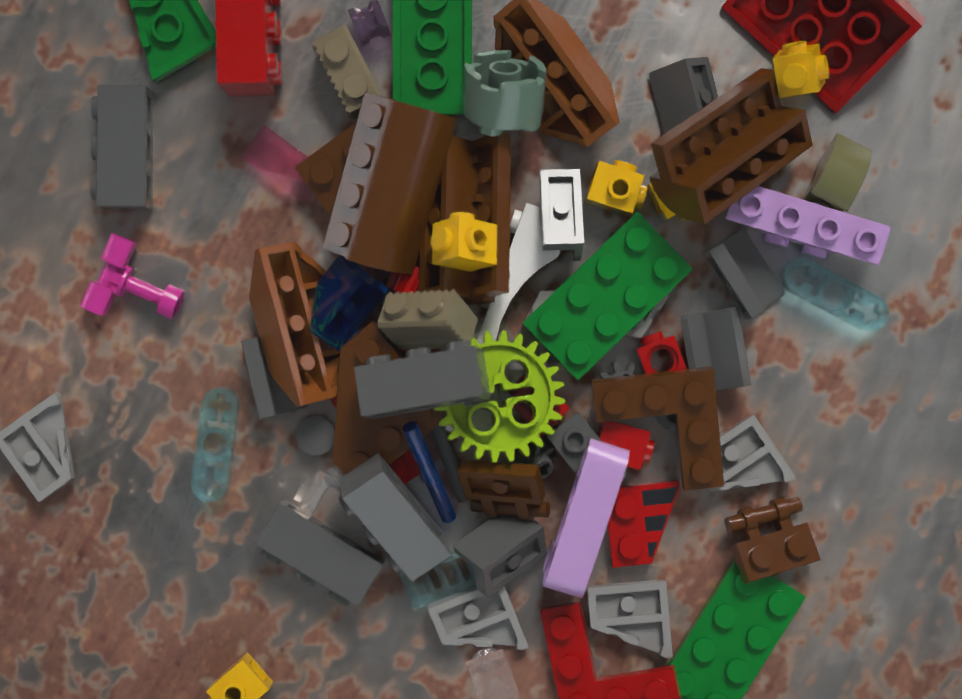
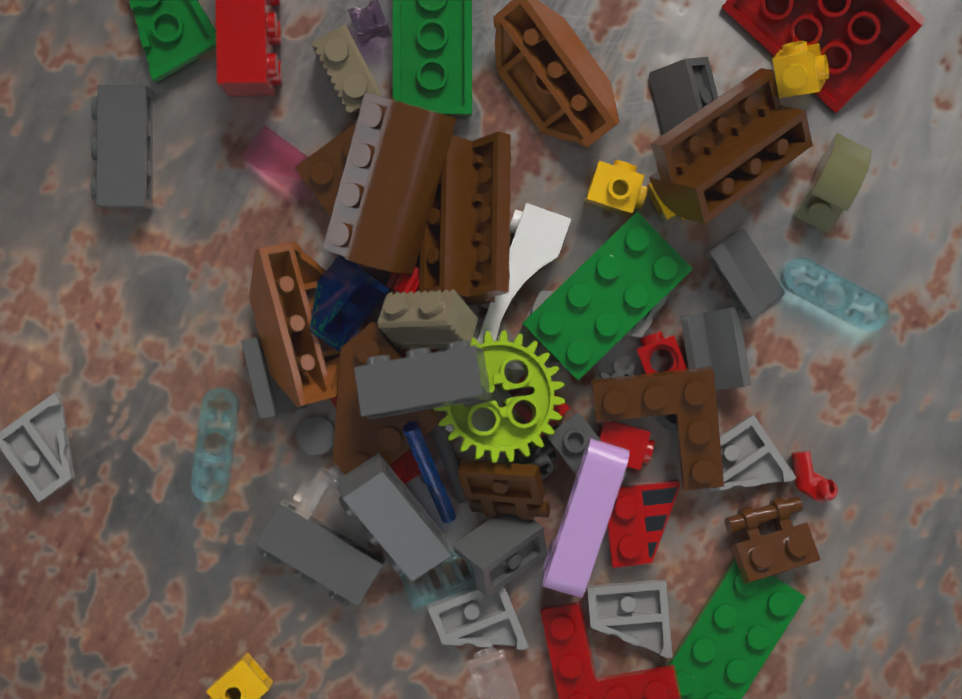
dark pink bar [80,233,185,320] -> none
yellow brick [431,212,497,272] -> none
sand green brick [462,50,546,136] -> none
panel [539,169,584,261] -> none
lavender bracket [724,186,891,265] -> none
none -> red arm [791,451,838,503]

